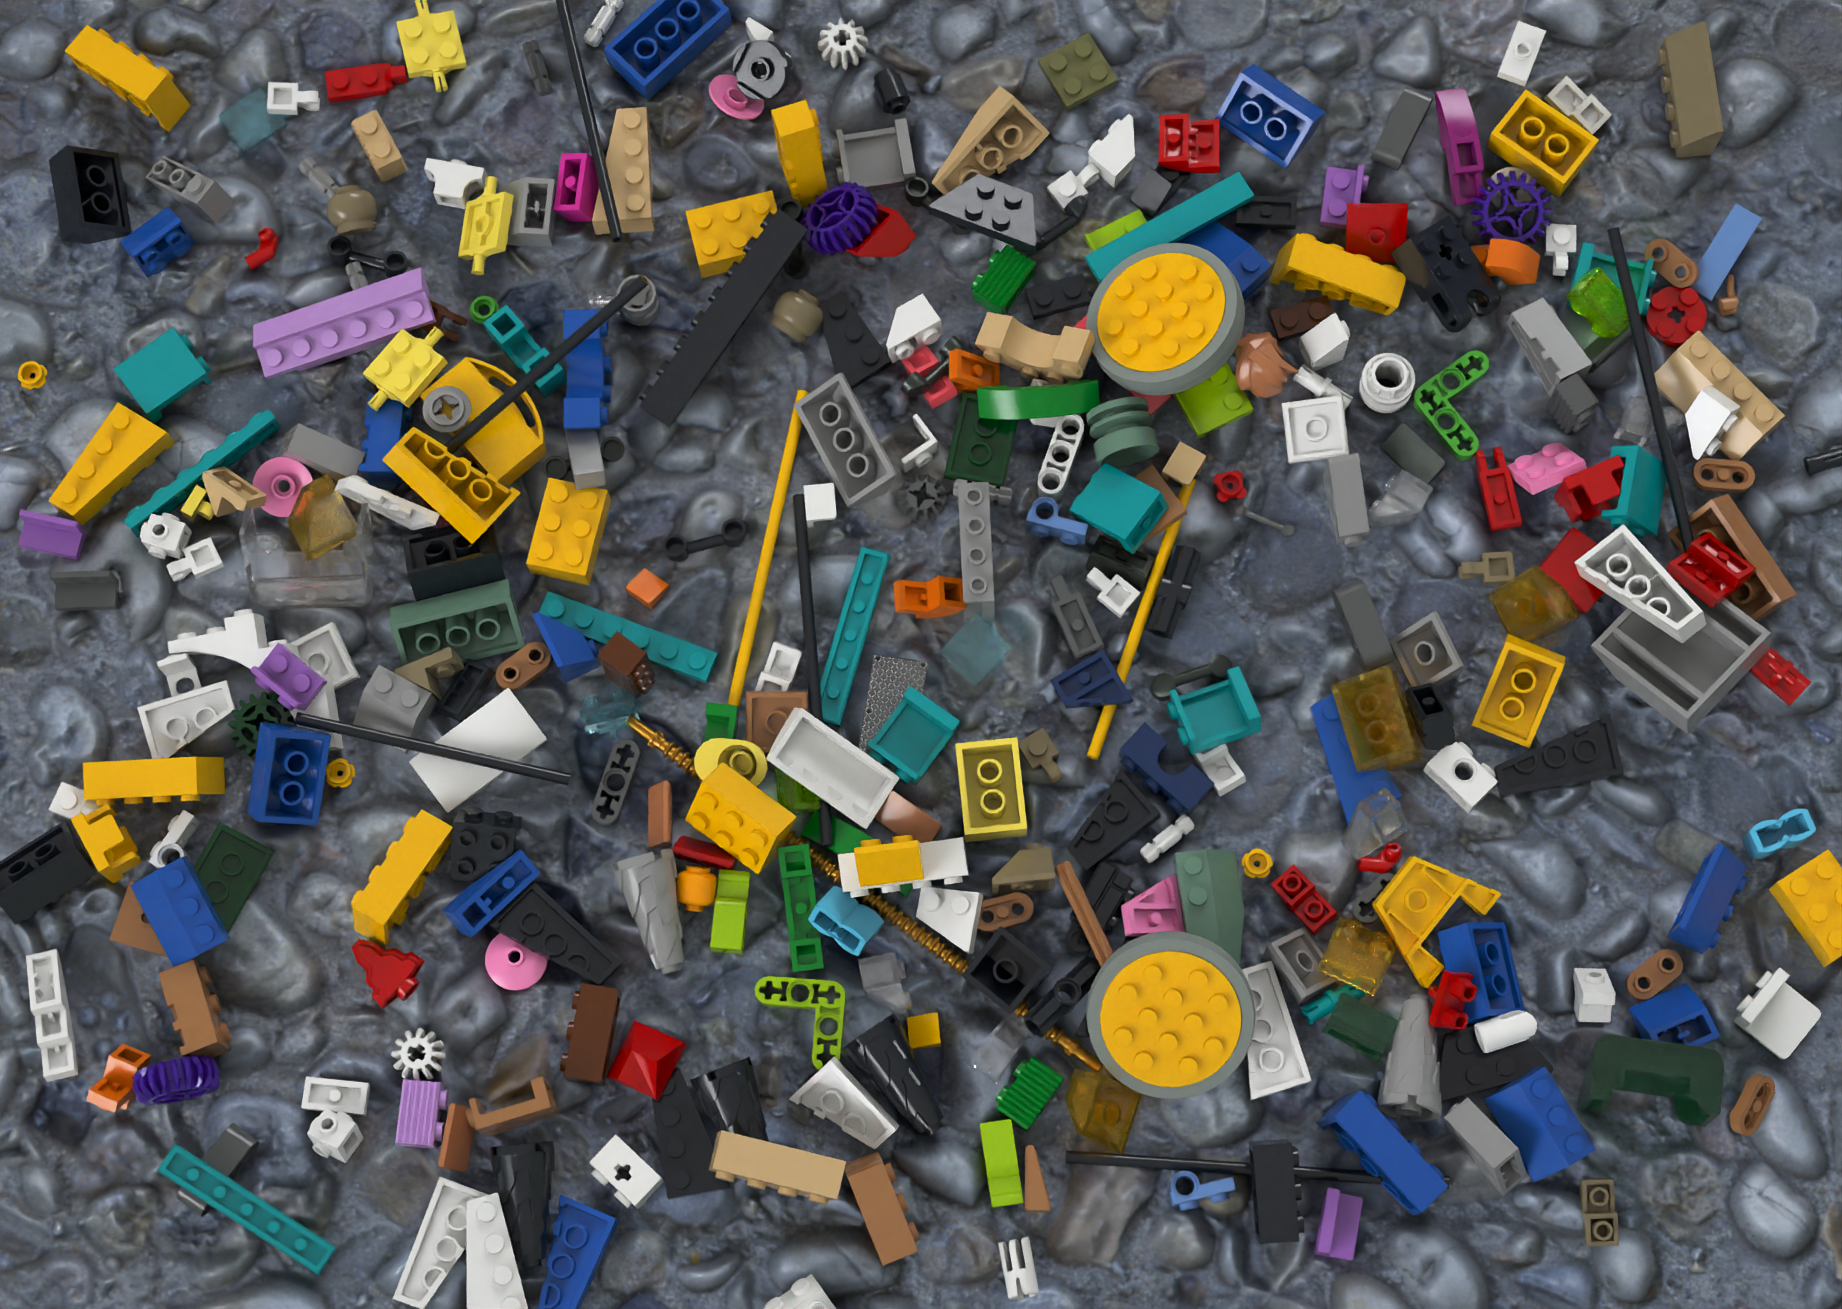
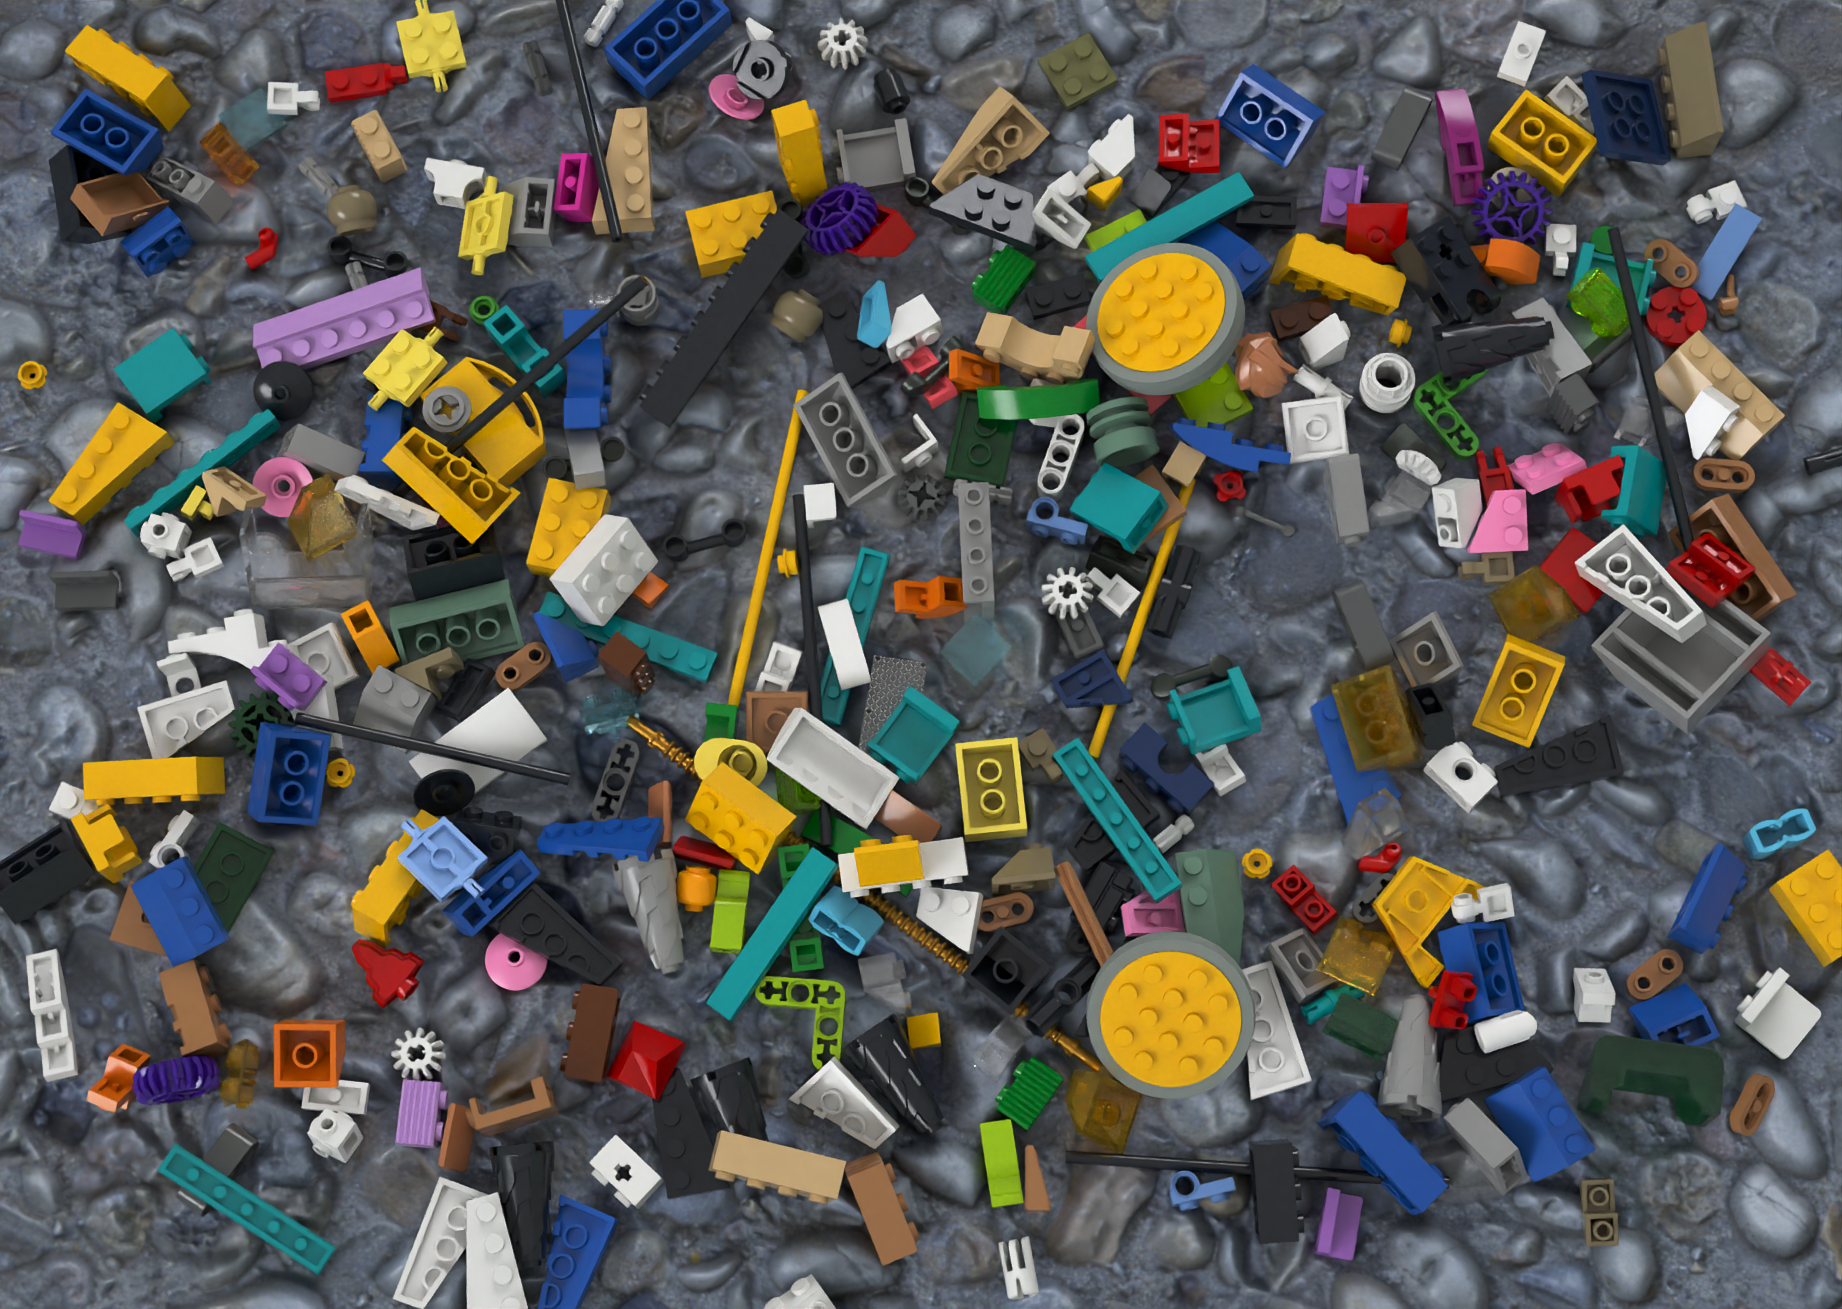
none -> blue slope [50,88,164,176]
none -> medium nougat container [70,172,170,236]
none -> clear orange slope [199,122,259,186]
none -> clear yellow hinge [220,1039,260,1109]
none -> black dish [253,361,314,420]
none -> orange slope [274,1019,346,1088]
none -> light orange slope [341,600,401,674]
none -> light blue plate [398,816,488,903]
none -> black dish [413,769,475,816]
none -> blue wing [536,816,665,862]
none -> white brick [549,514,658,626]
none -> teal tile [706,847,839,1022]
none -> yellow plate [777,548,799,578]
none -> white beam [818,599,871,690]
none -> medium azure slope [857,280,891,348]
none -> white slope [1032,189,1091,249]
none -> white gear [1041,567,1093,620]
none -> teal plate [1052,738,1183,904]
none -> yellow slope [1087,176,1123,212]
none -> blue slope [1168,418,1291,473]
none -> yellow plate [1388,318,1412,347]
none -> white gear [1395,450,1441,486]
none -> black cone [1432,316,1555,386]
none -> white slope [1432,478,1483,549]
none -> white plate [1451,883,1515,924]
none -> bright pink wing [1467,489,1528,553]
none -> dark blue plate [1581,70,1671,166]
none -> green tile [1589,226,1613,256]
none -> white plate [1686,180,1747,224]

